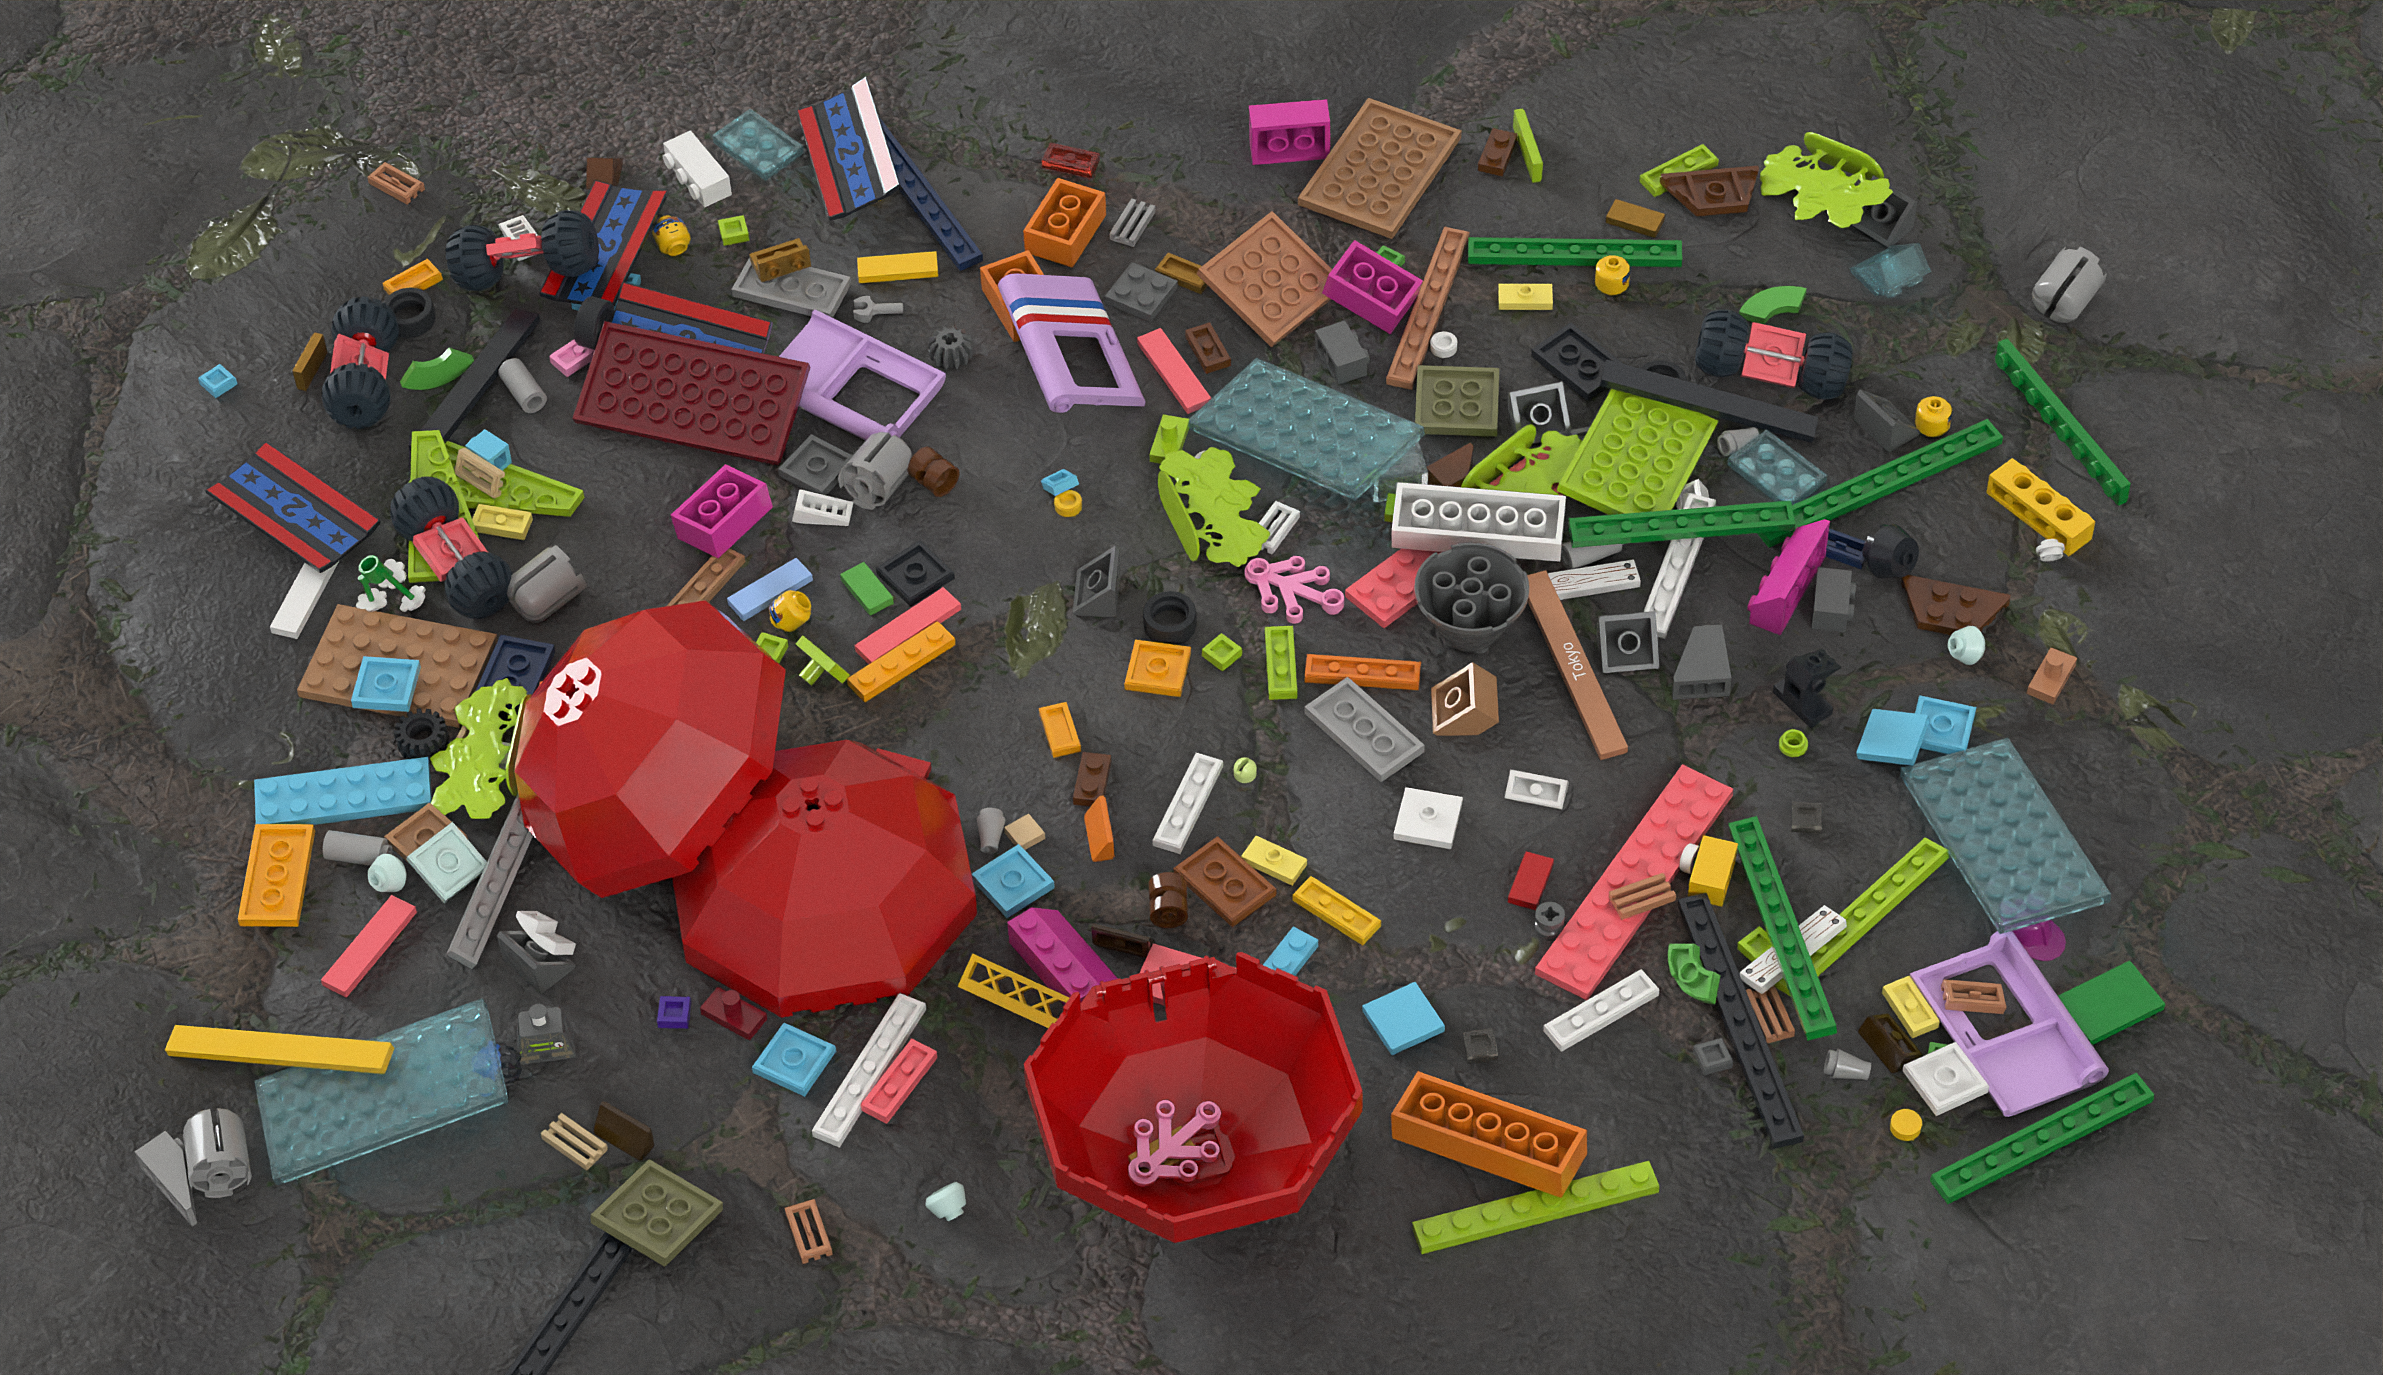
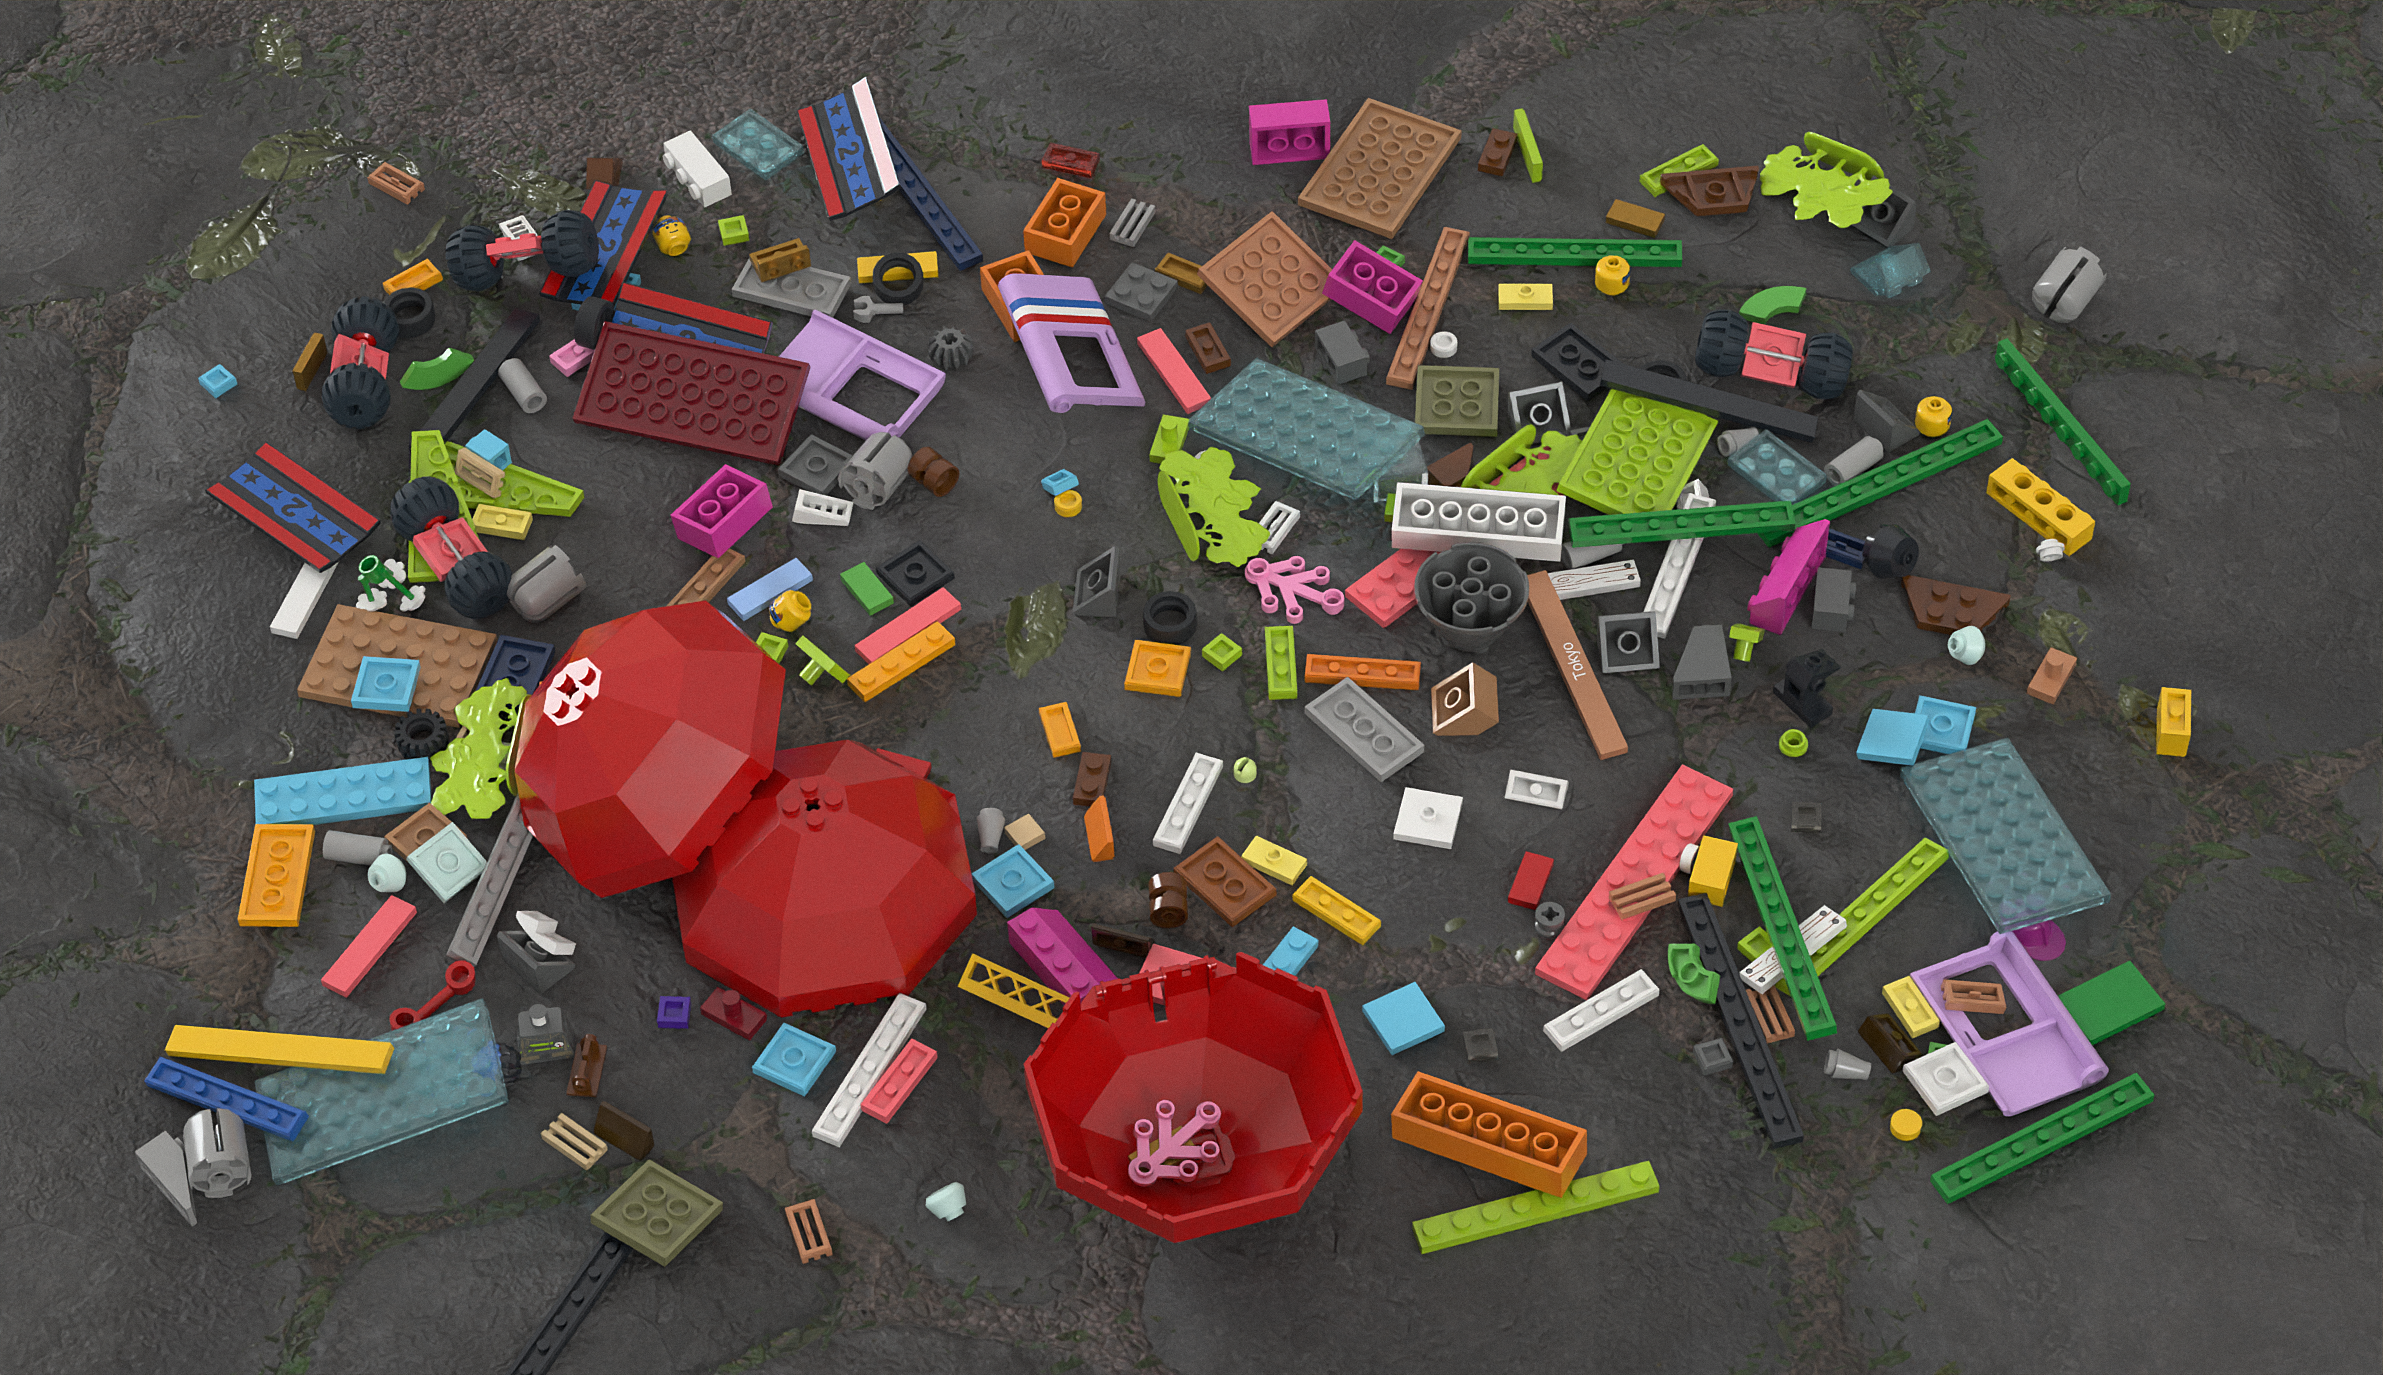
none -> blue tile [144,1057,309,1142]
none -> red piece [389,960,476,1041]
none -> reddish brown hinge [566,1034,607,1097]
none -> black tyre [872,252,924,305]
none -> lime tile [1729,623,1765,662]
none -> light grey brick [1824,436,1883,486]
none -> yellow panel [2156,687,2191,757]

